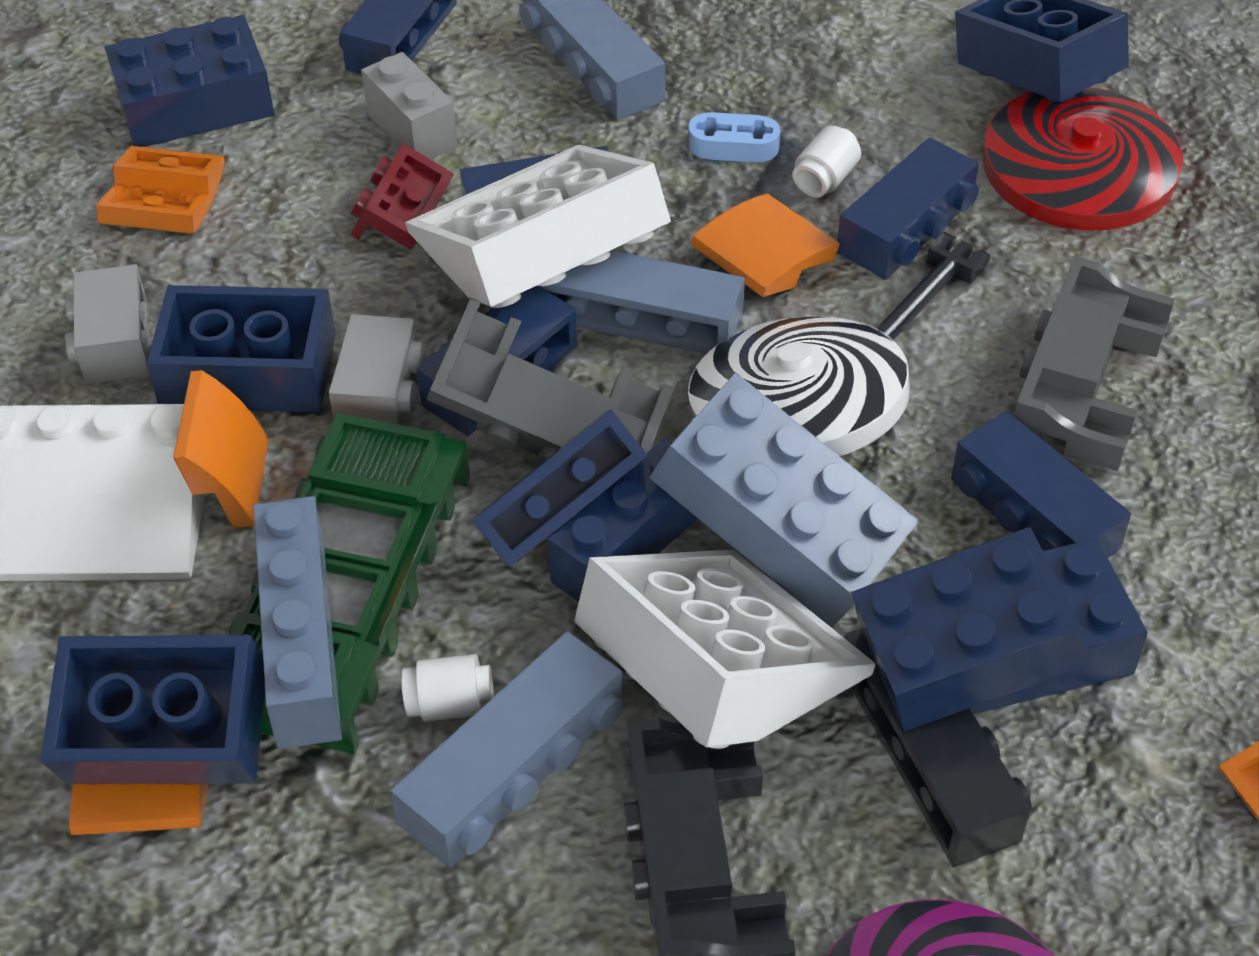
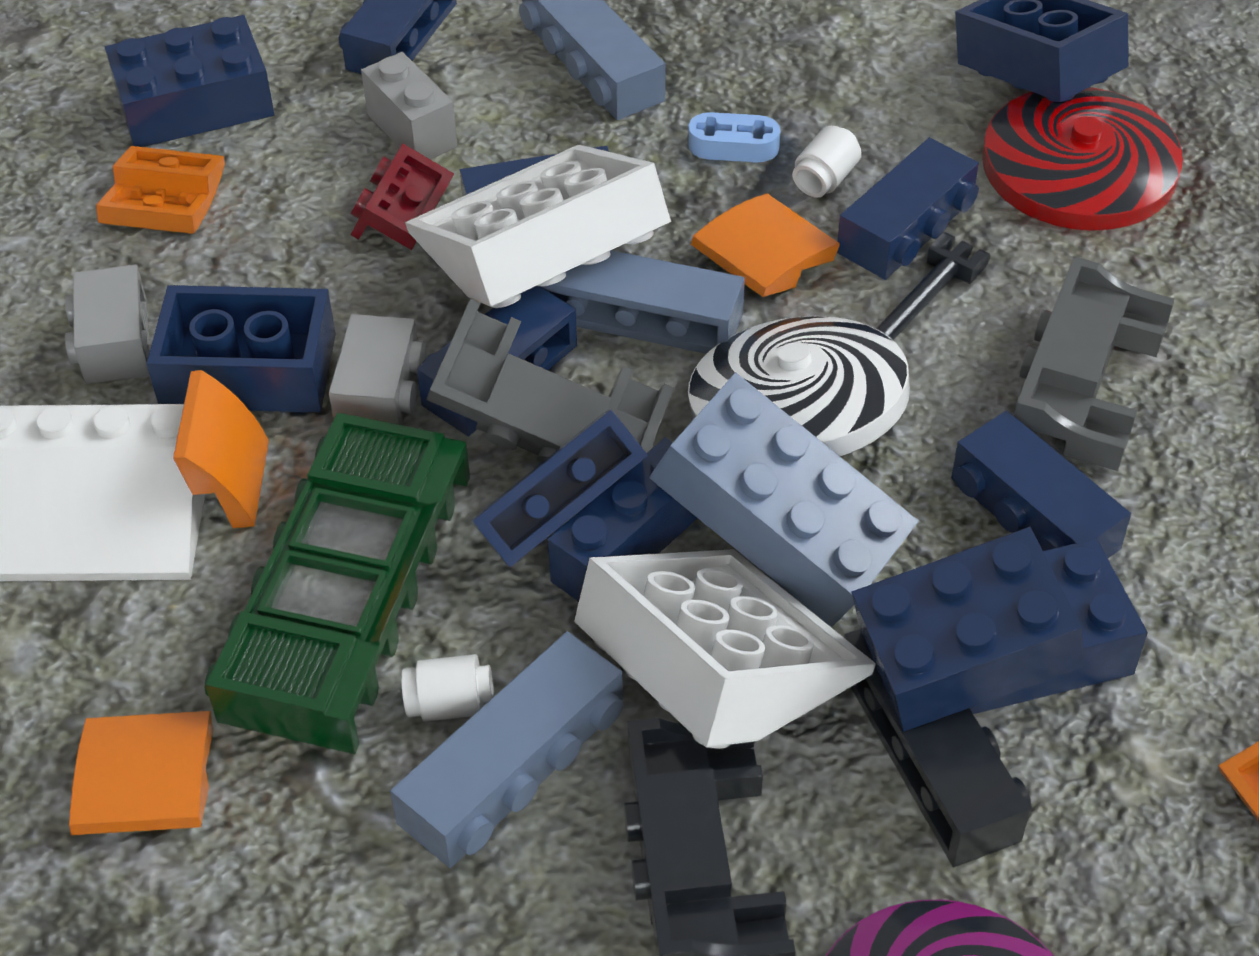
dark blue brick [40,635,265,784] -> none
sand blue brick [254,496,342,749] -> none

